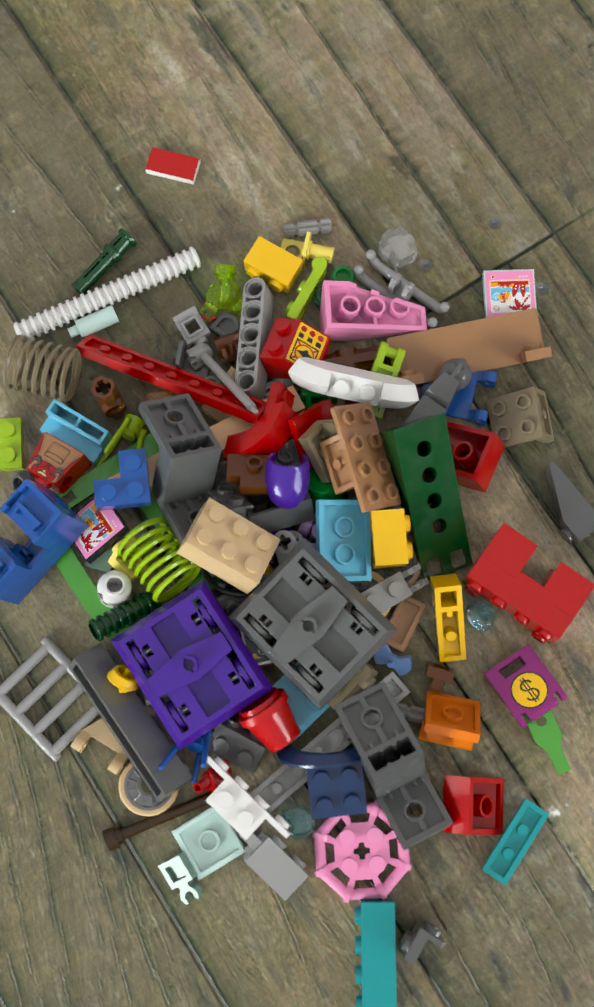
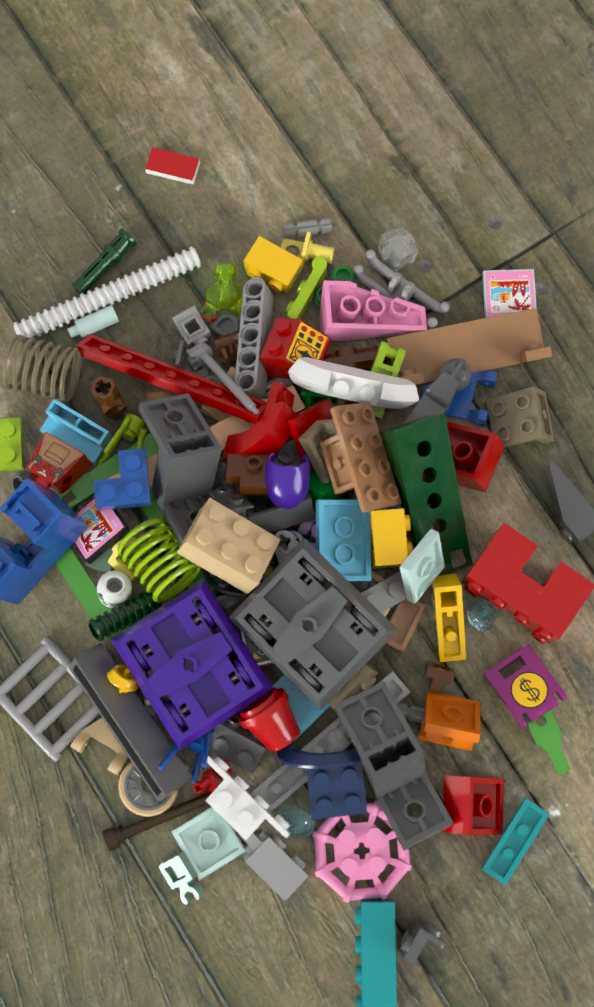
medium blue piece [374,643,413,676] -> none
none -> light aqua tile [400,529,445,604]

